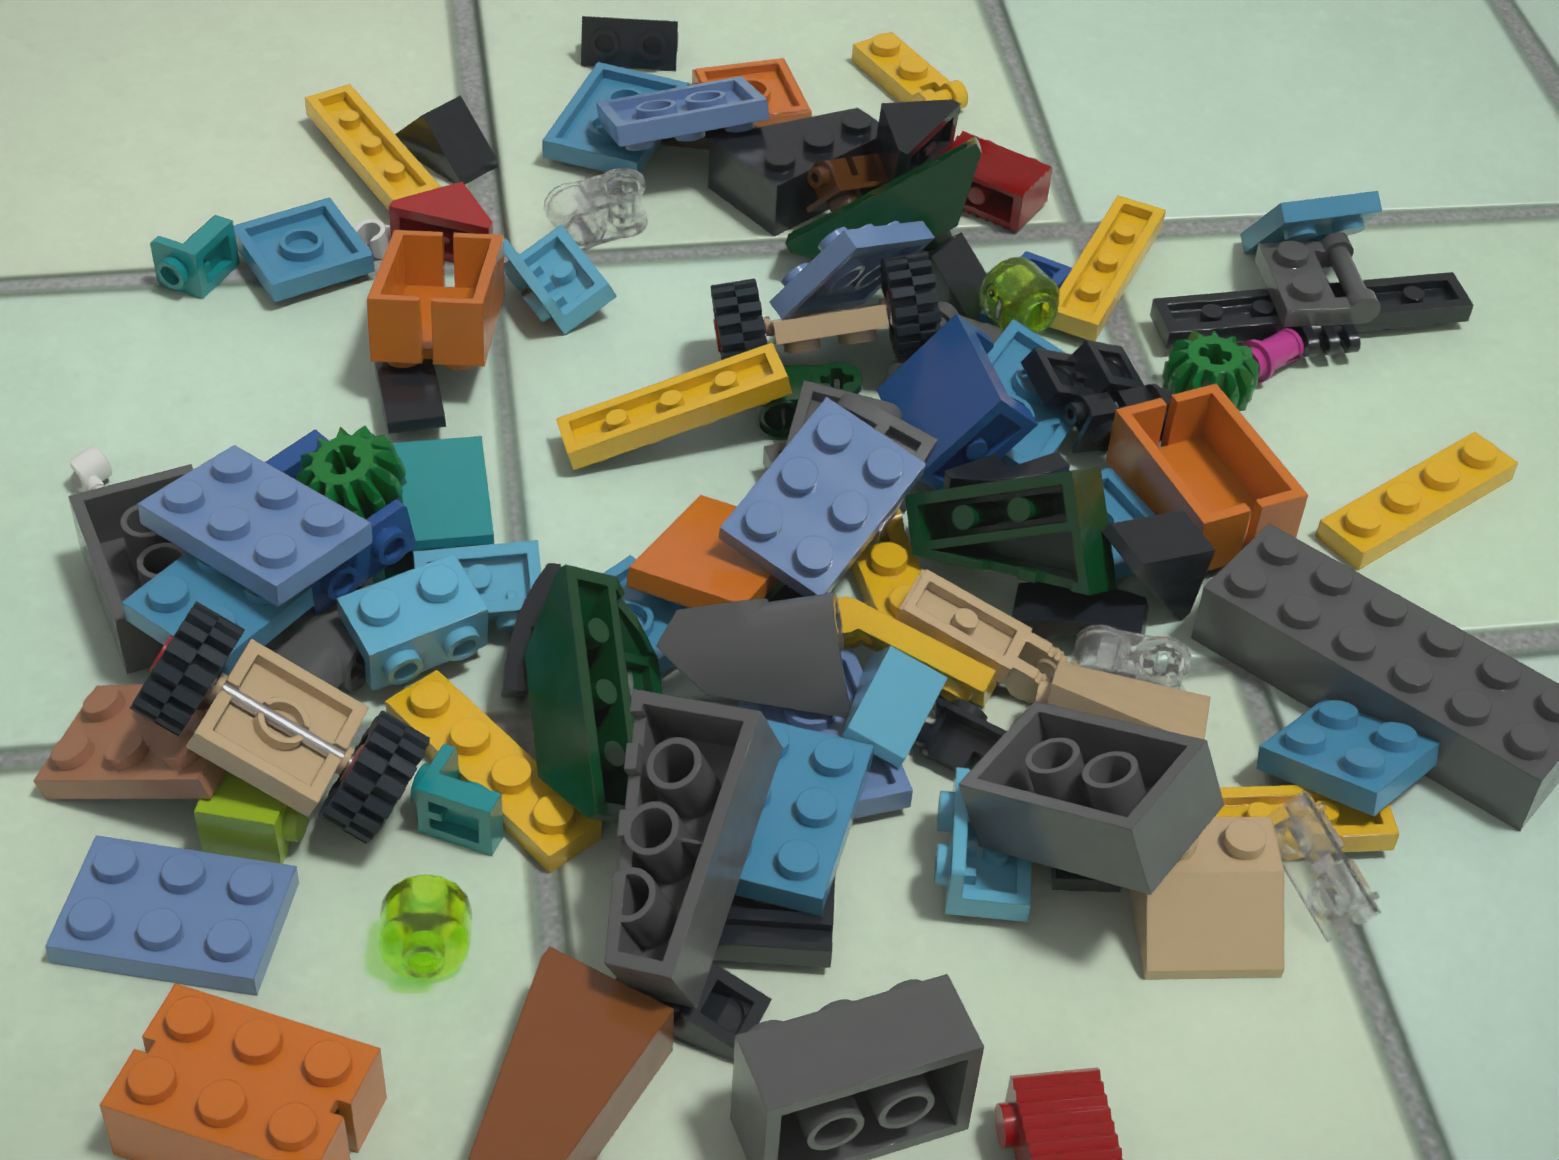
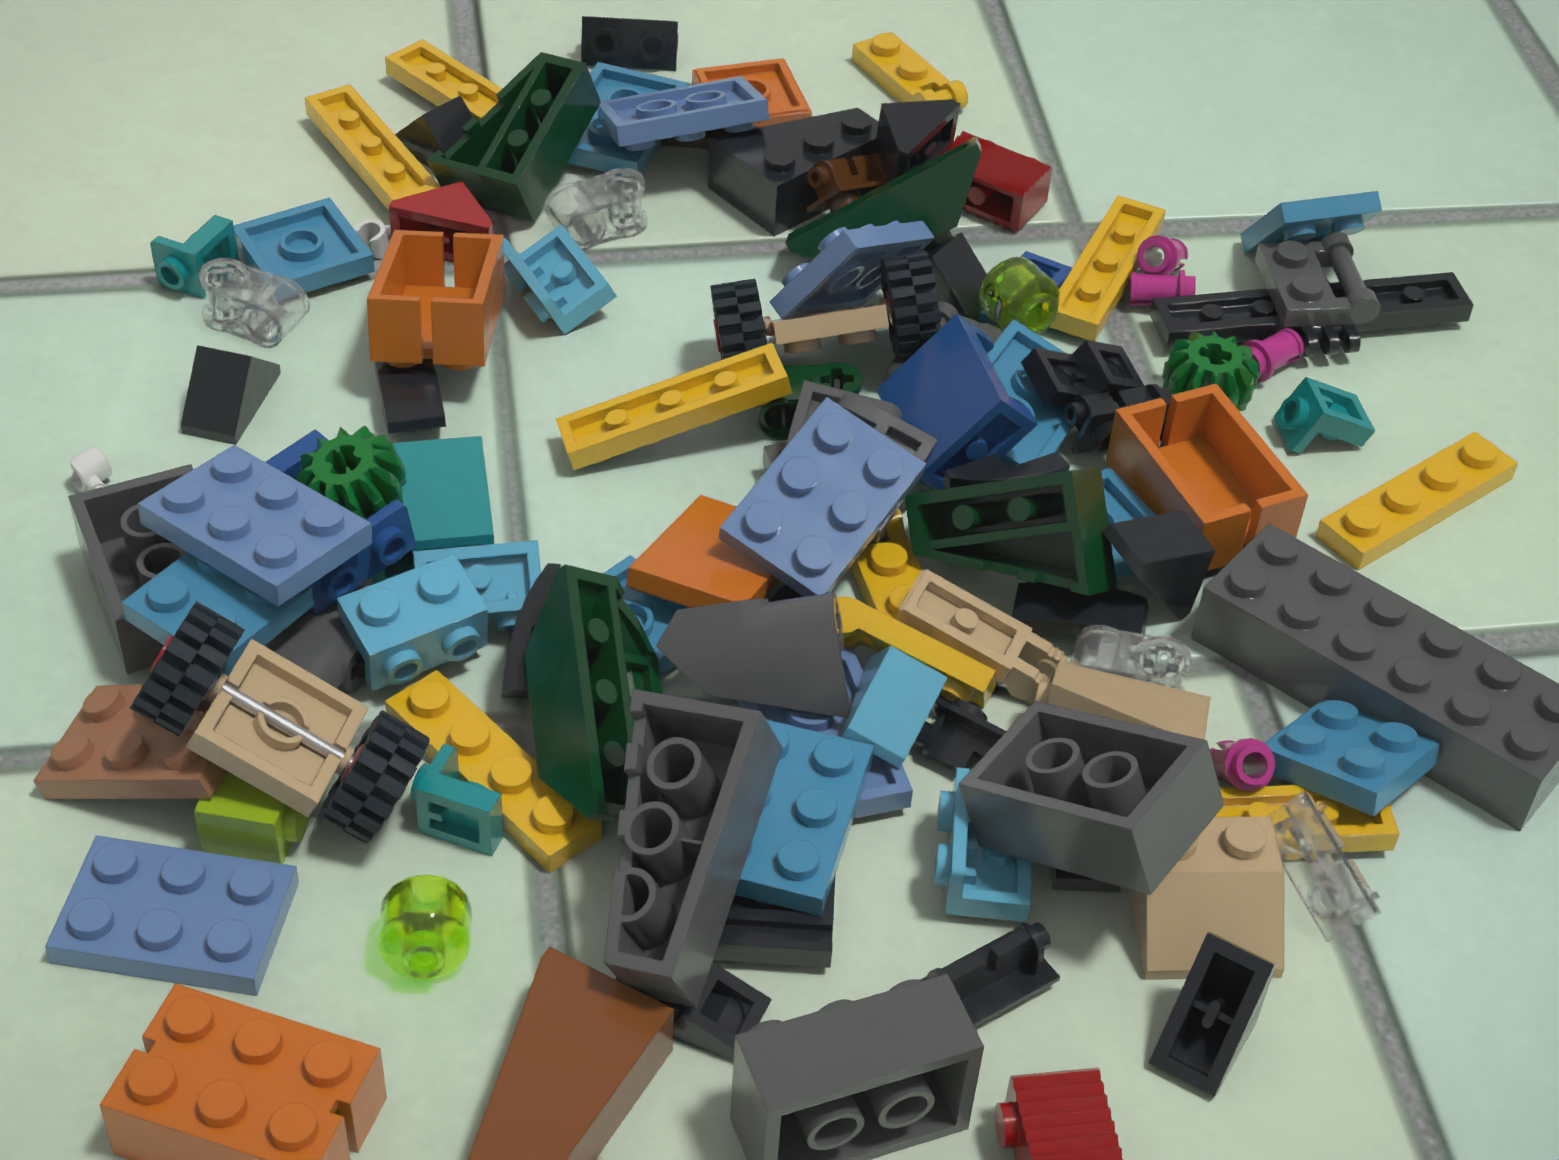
none -> black slope [181,345,281,445]
none -> clear piece [199,258,310,348]
none -> yellow plate [385,39,502,120]
none -> dark green wedge [427,52,601,222]
none -> black hinge [920,922,1060,1027]
none -> dark pink pin [1129,270,1196,307]
none -> dark pink pin [1137,235,1189,275]
none -> black slope [1148,932,1276,1097]
none -> dark pink pin [1210,738,1275,791]
none -> teal bracket [1274,377,1375,454]

